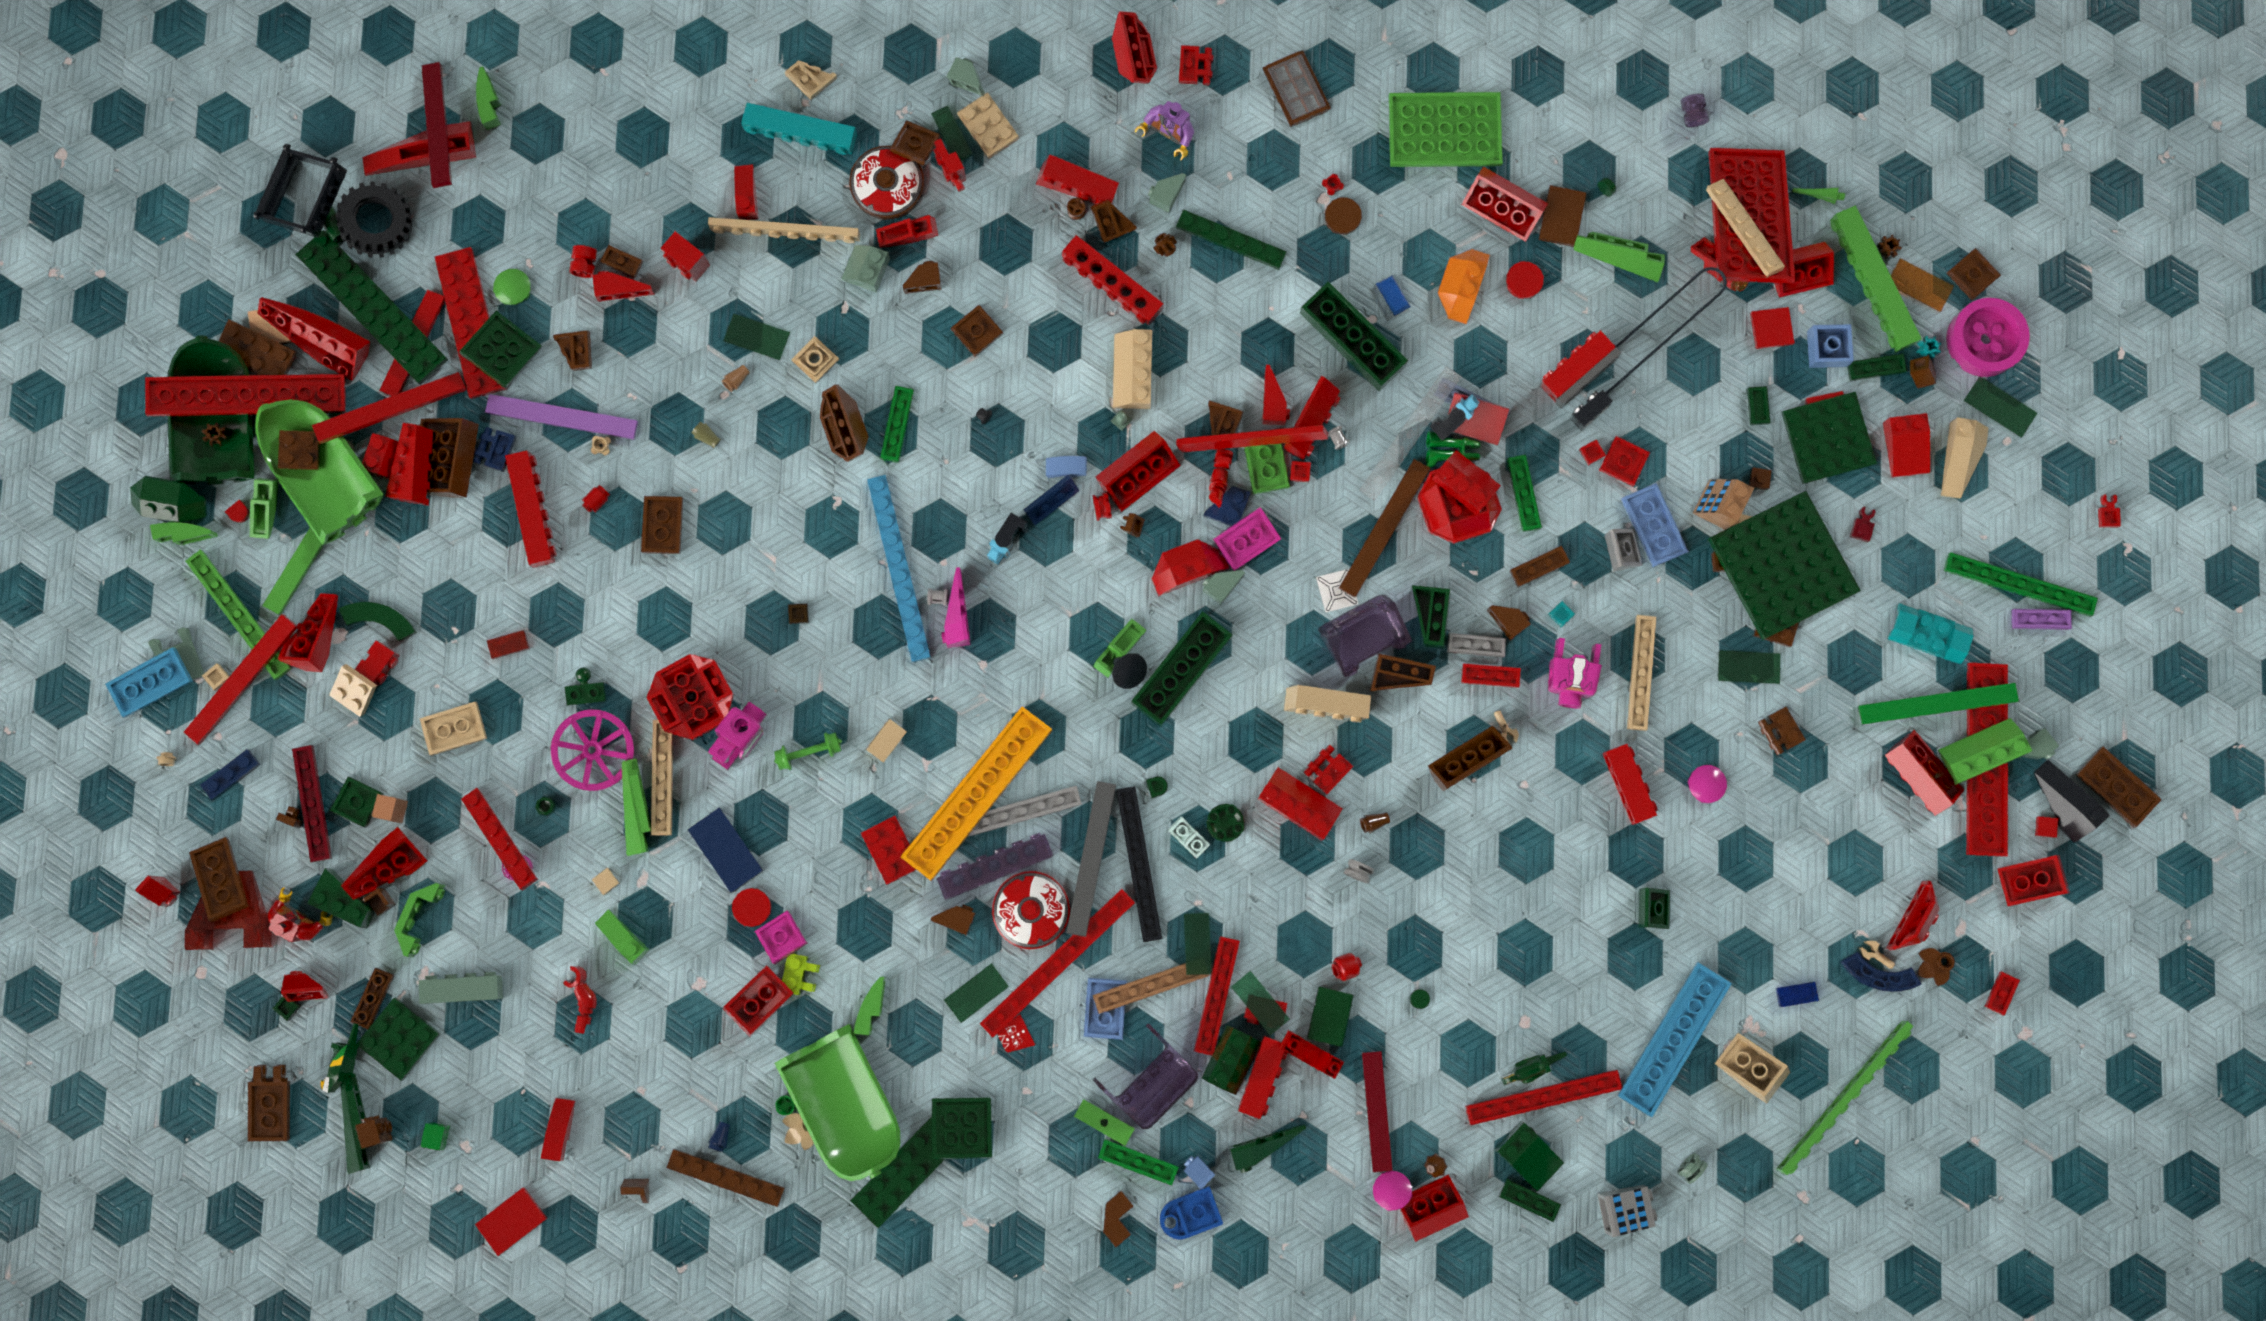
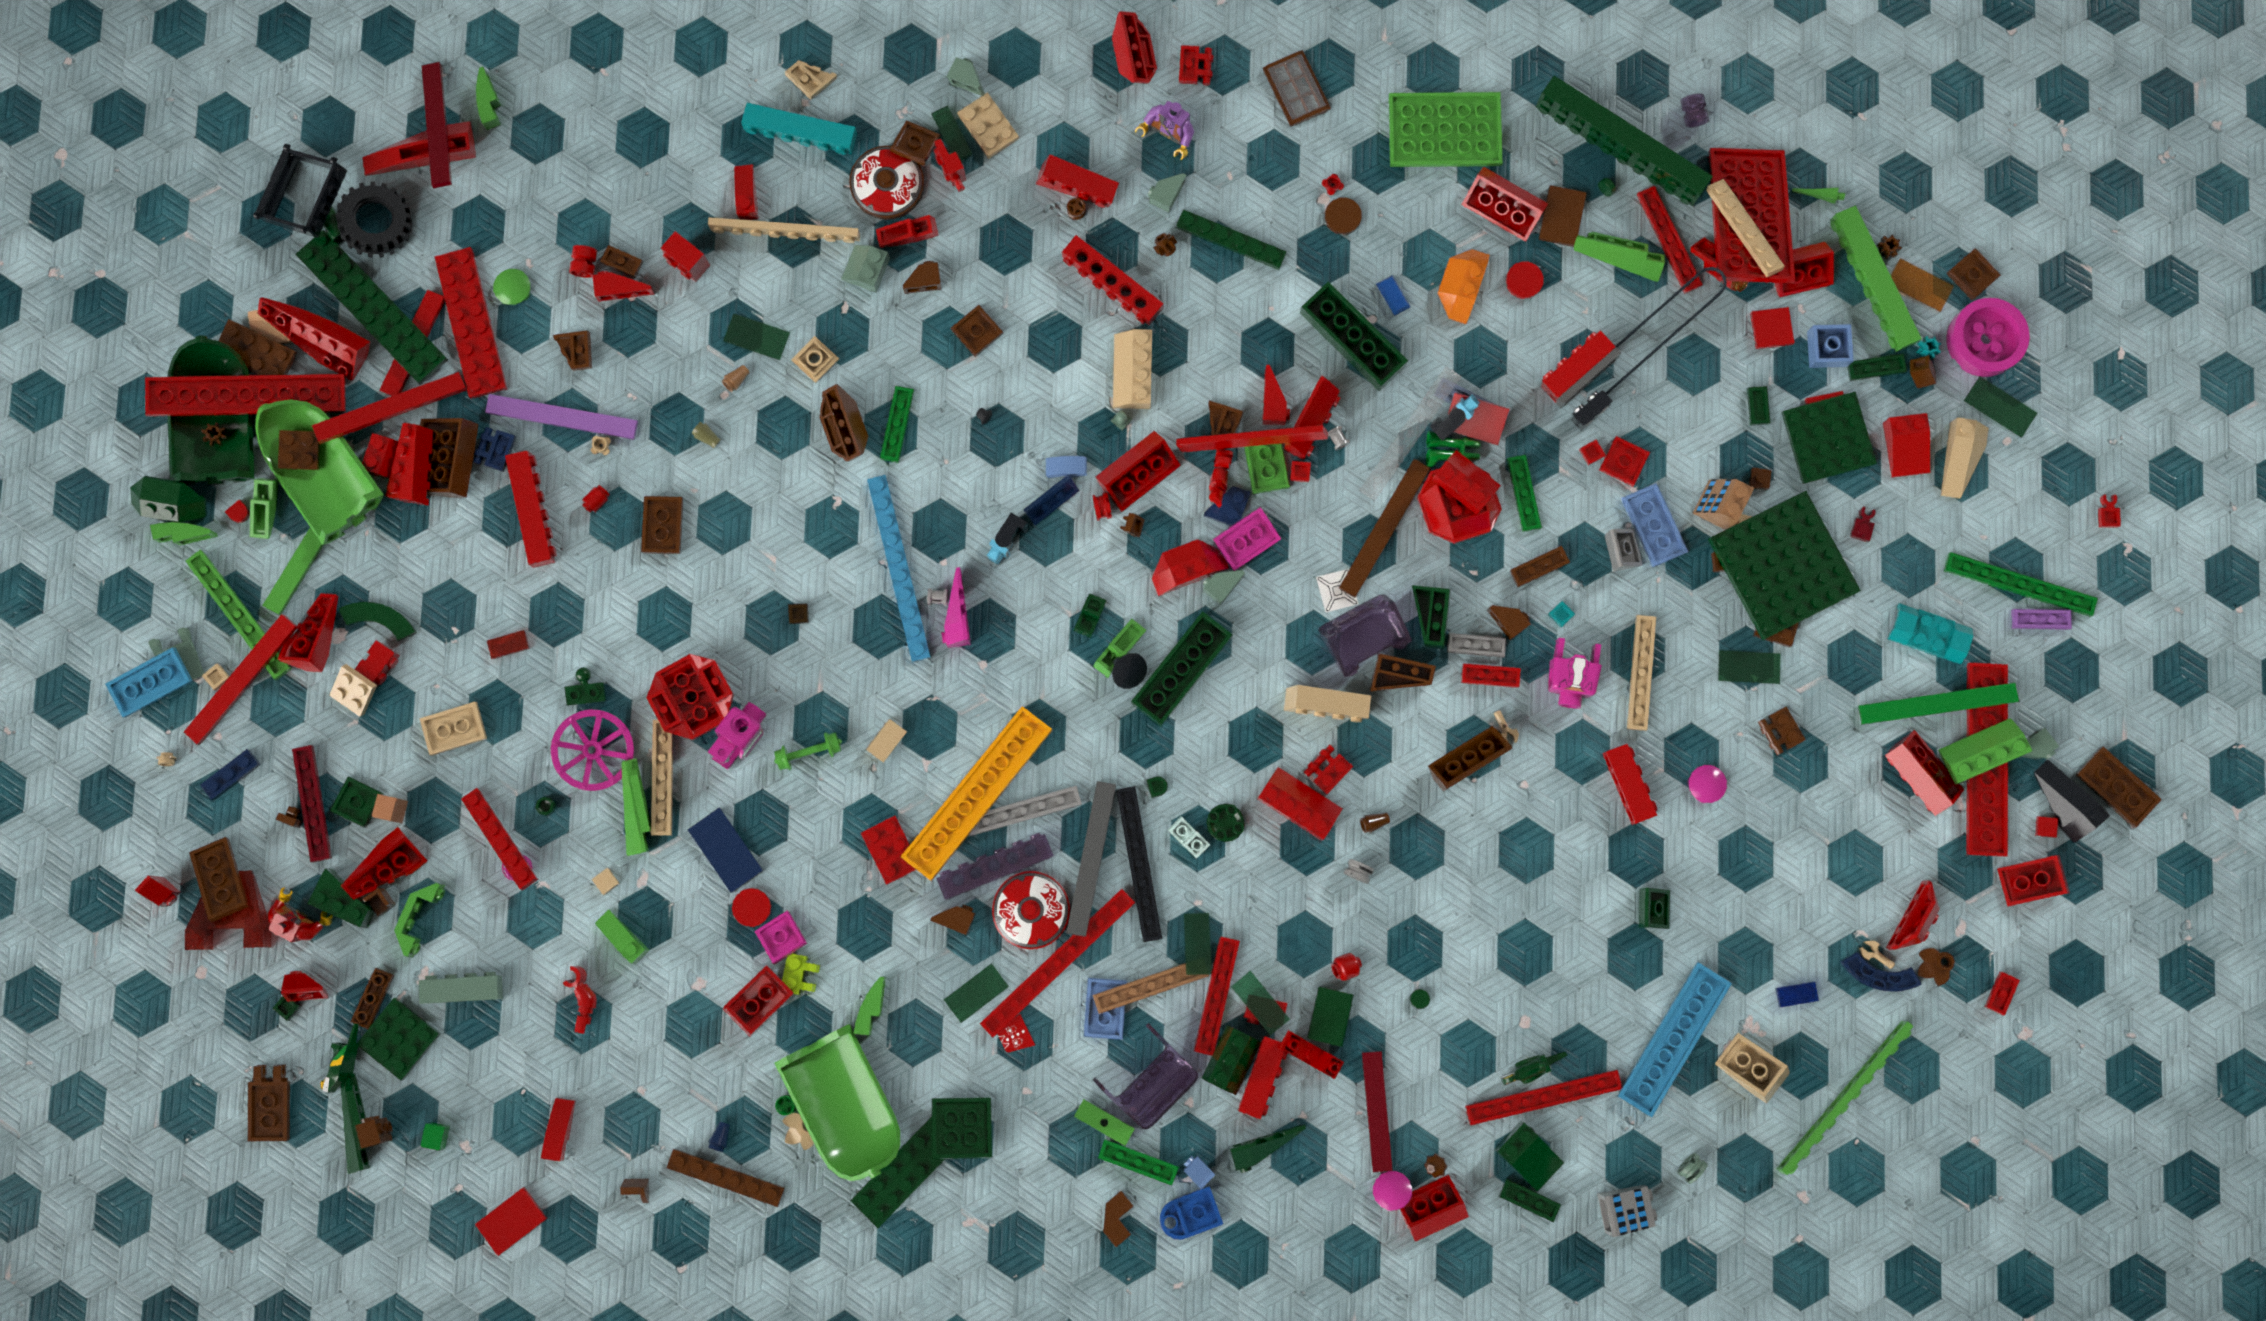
dark green plate [459,310,542,389] -> none
reddish brown wing [1091,200,1137,243] -> none
none -> dark green slope [1074,593,1107,638]
none -> dark green brick [1536,75,1713,206]
none -> red tile [1637,186,1703,294]

